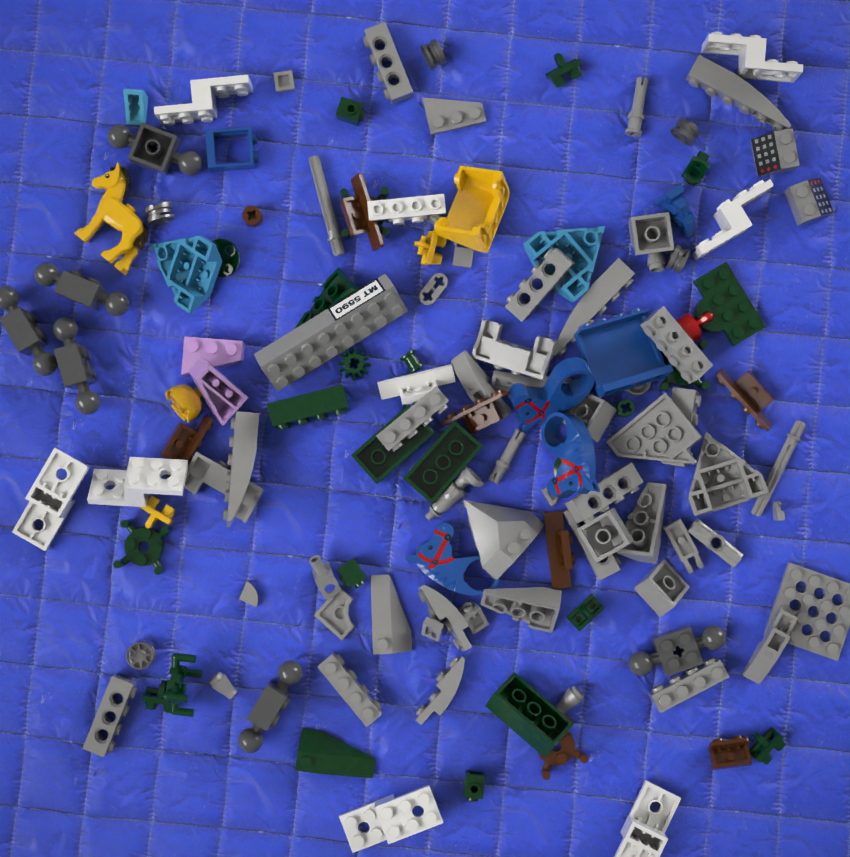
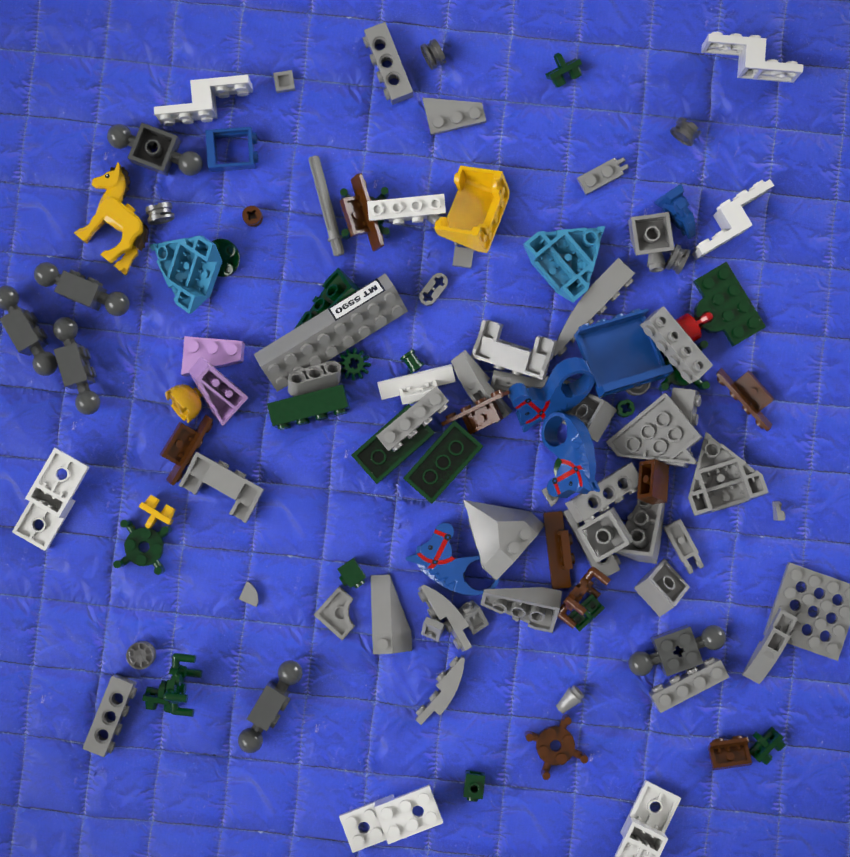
white bracket [87,457,188,507] -> none
medium azure slope [123,89,148,125] -> none
light grey cone [209,671,237,700] -> none
light grey slope [223,411,259,527] -> none
dark green wedge [295,728,376,778] -> none
light grey bracket [309,555,342,599] -> none
light grey brick [317,652,382,727] -> none
dark green brick [336,97,366,126] -> none
yellow hips [414,230,447,266] -> none
light grey piece [425,467,484,521] -> none
dark green brick [485,672,574,758] -> none
light grey pin [488,429,526,485] -> none
light grey brick [505,248,575,322] -> none
light grey pin [625,77,648,137] -> none
dark green hips [681,151,710,186] -> none
light grey slope [685,55,791,131] -> none
light grey piece [687,518,744,567] -> none
slope [750,128,800,177] -> none
light grey axle [751,420,806,517] -> none
light grey slope [784,178,834,226] -> none
none -> light grey beam [288,361,341,397]
none -> reddish brown plate [557,567,611,629]
none -> light grey hinge [577,157,629,195]
none -> reddish brown brick [637,459,669,505]

